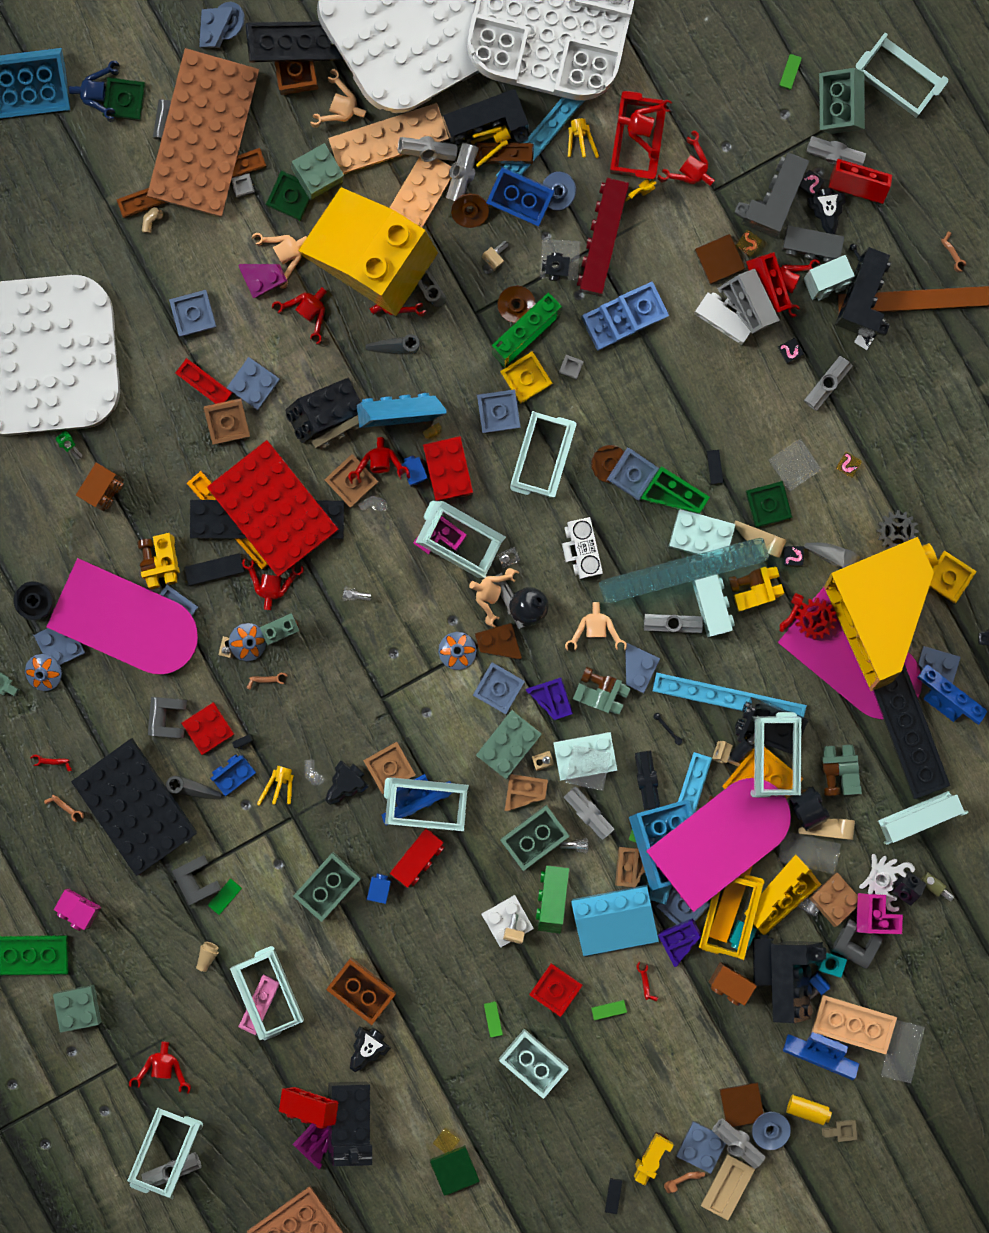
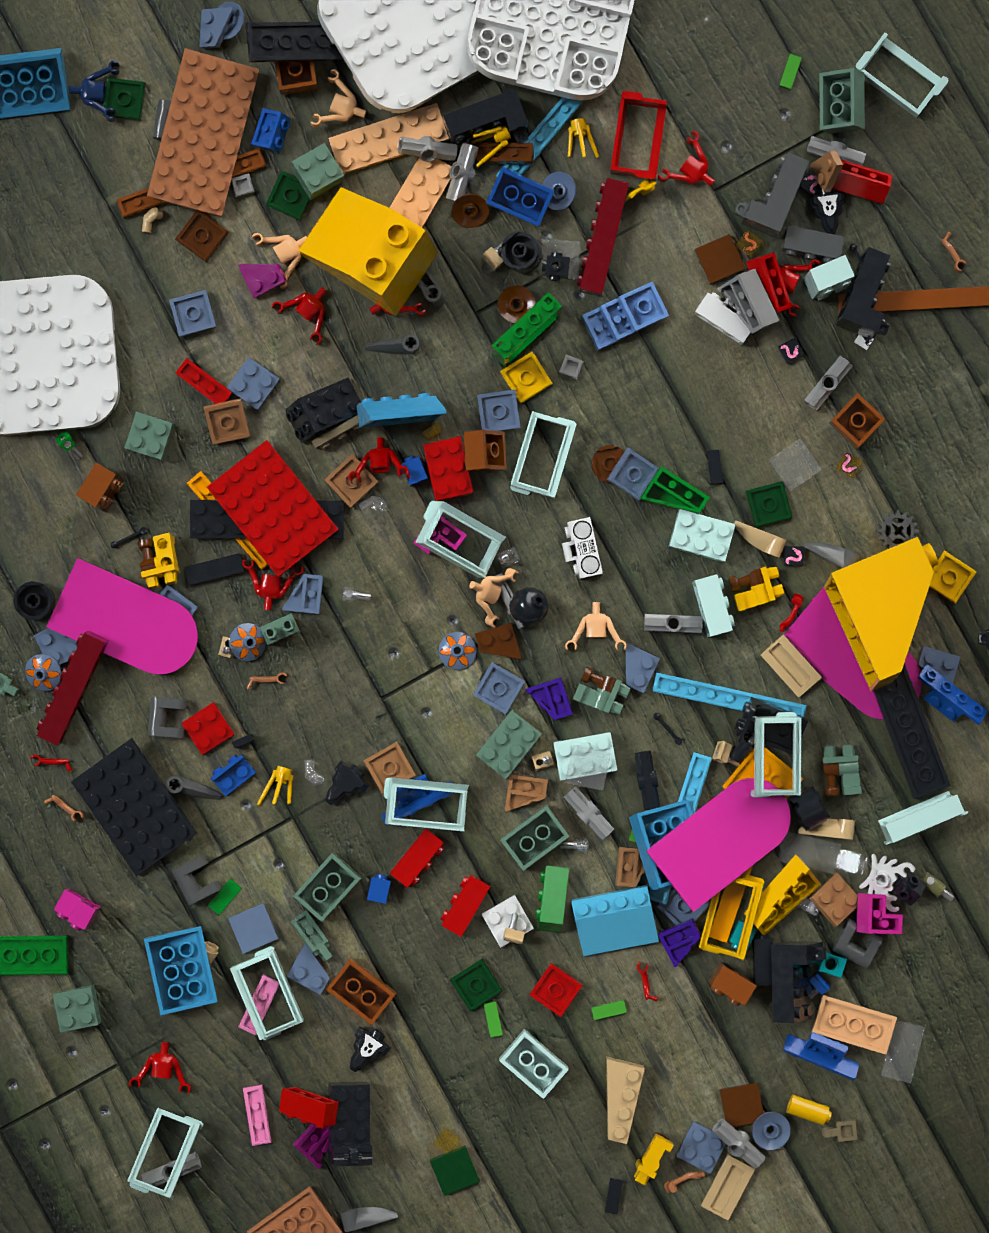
clear light blue beam [599,538,769,603] -> none
red piece [617,100,672,161] -> none
red gear [794,597,837,640] -> none
none -> dark red brick [36,631,109,746]
none -> black hinge [111,527,148,549]
none -> sand green brick [125,412,175,462]
none -> dark azure slope [144,926,218,1015]
none -> reddish brown tile [175,211,229,262]
none -> sand blue tile [228,903,279,954]
none -> bright pink tile [243,1085,272,1146]
none -> blue bracket [251,108,290,154]
none -> sand blue wing [282,574,323,614]
none -> sand blue wing [287,944,330,995]
none -> sand green hinge [290,910,332,962]
none -> dark grey piece [340,1207,398,1232]
none -> red brick [440,874,490,937]
none -> dark green tile [450,958,503,1012]
none -> dark orange brick [463,430,507,472]
none -> black brick [501,232,543,274]
none -> tan wedge [606,1056,645,1144]
none -> tan piece [760,635,822,698]
none -> medium nougat wing [811,151,843,192]
none -> dark orange brick [829,393,885,449]
none -> clear bracket [835,849,868,875]

